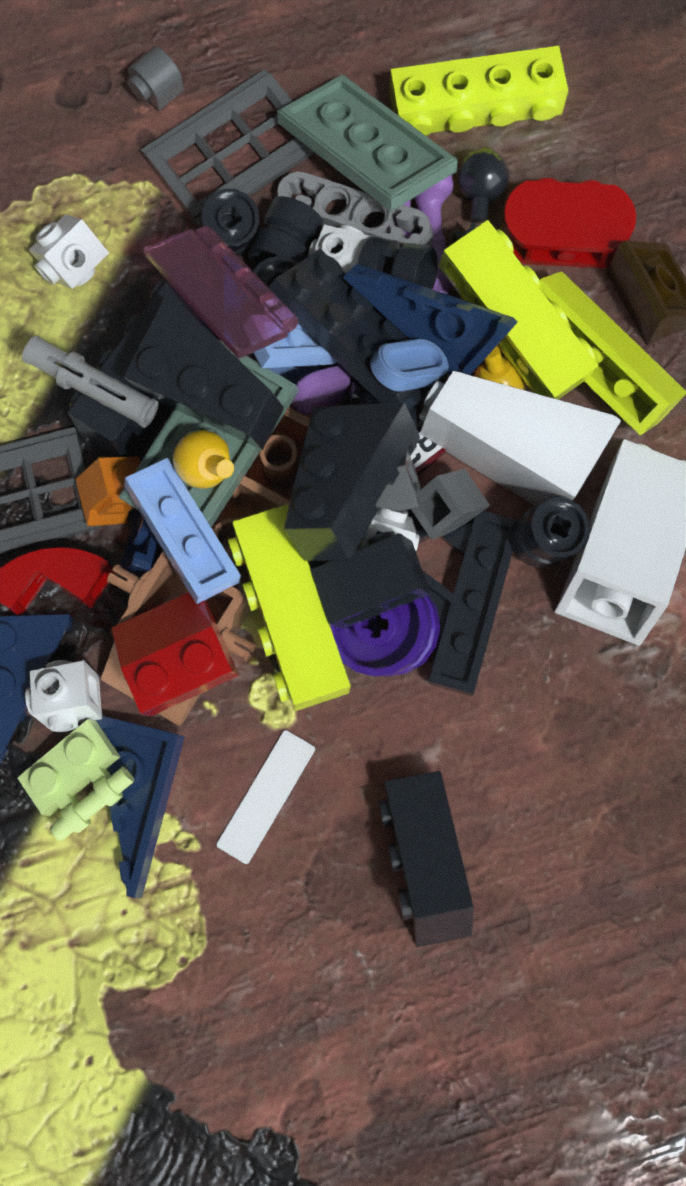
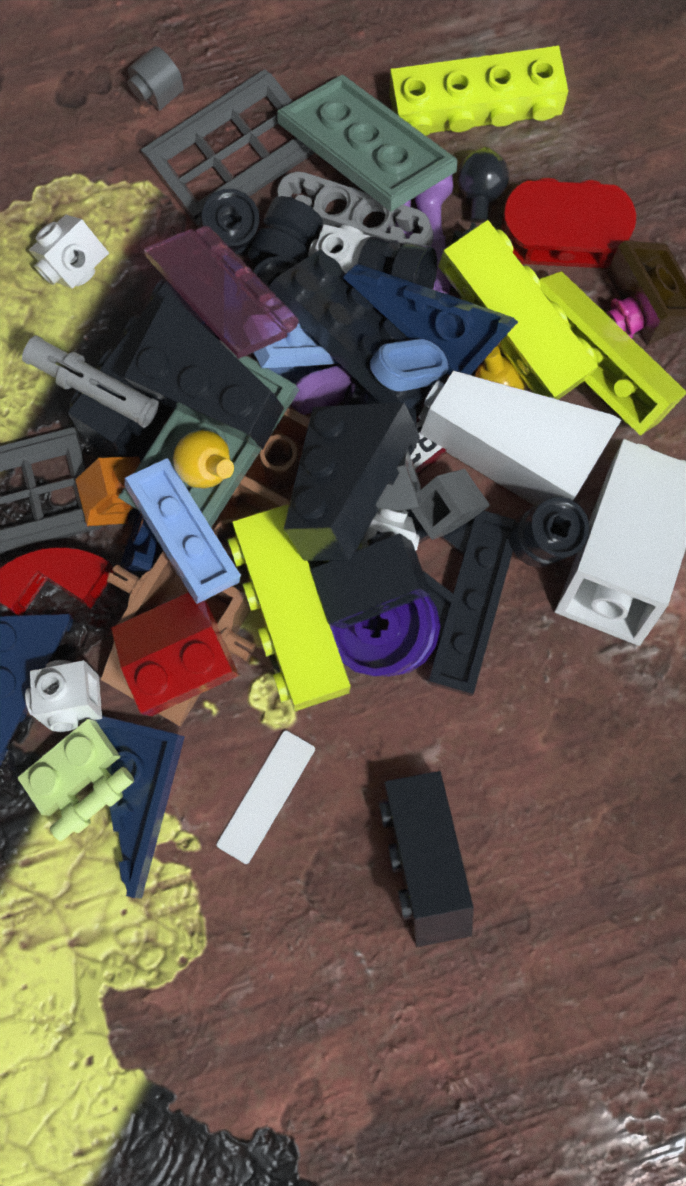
none -> dark pink plate [606,297,645,338]

